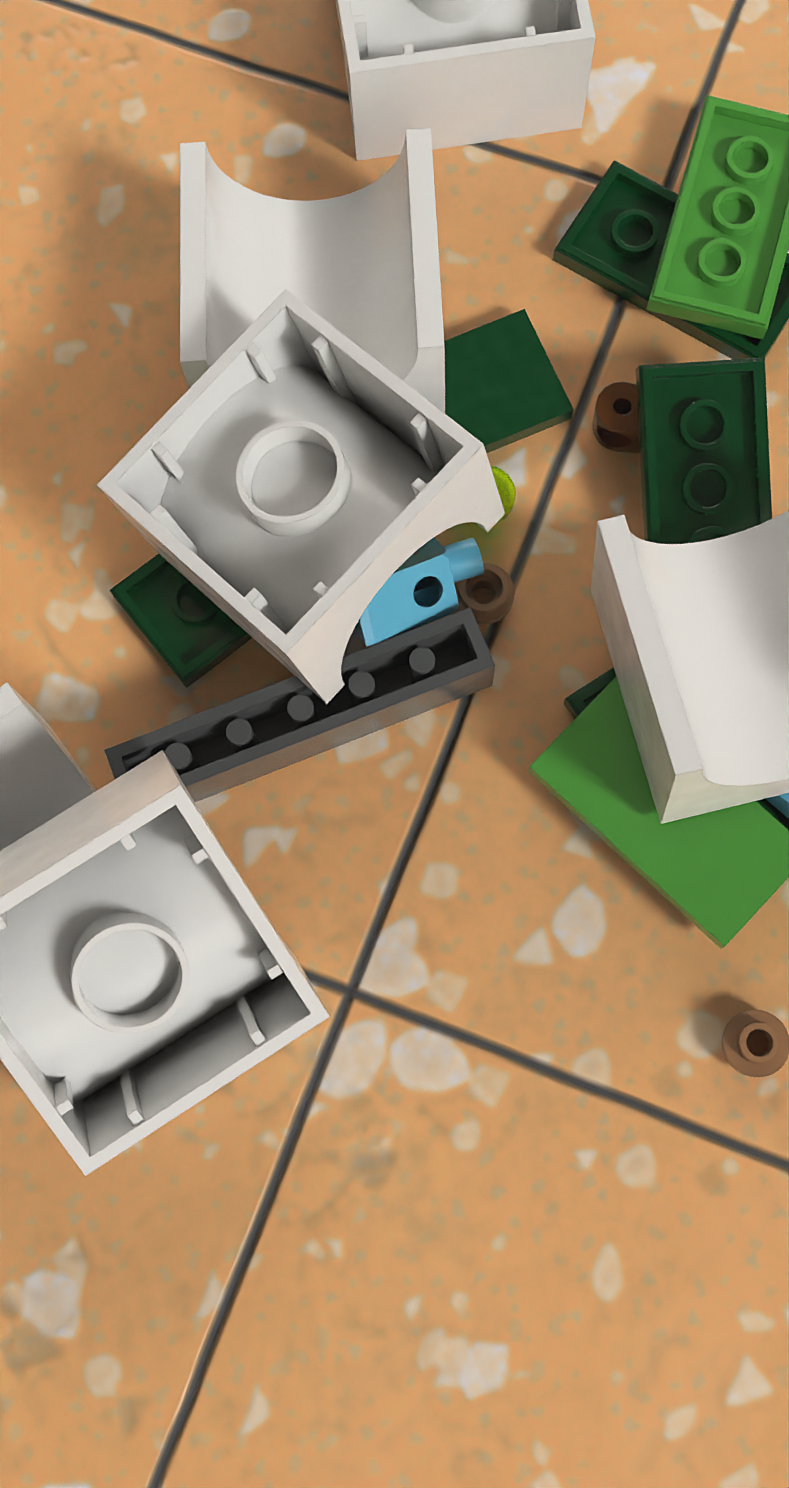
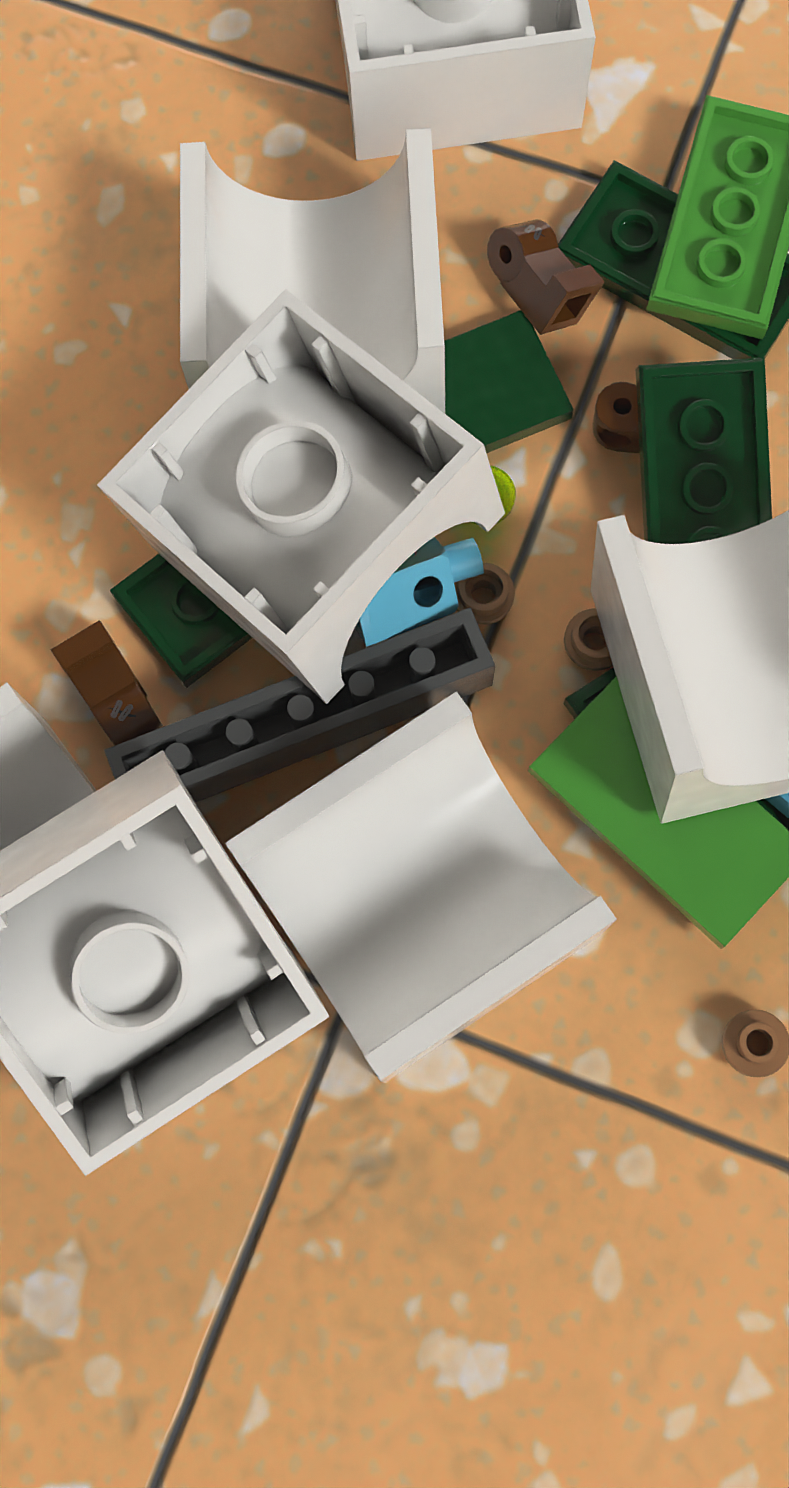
none -> reddish brown leg [50,620,163,746]
none -> white piece [225,691,617,1083]
none -> reddish brown leg [487,219,604,335]
none -> medium nougat plate [564,608,613,671]

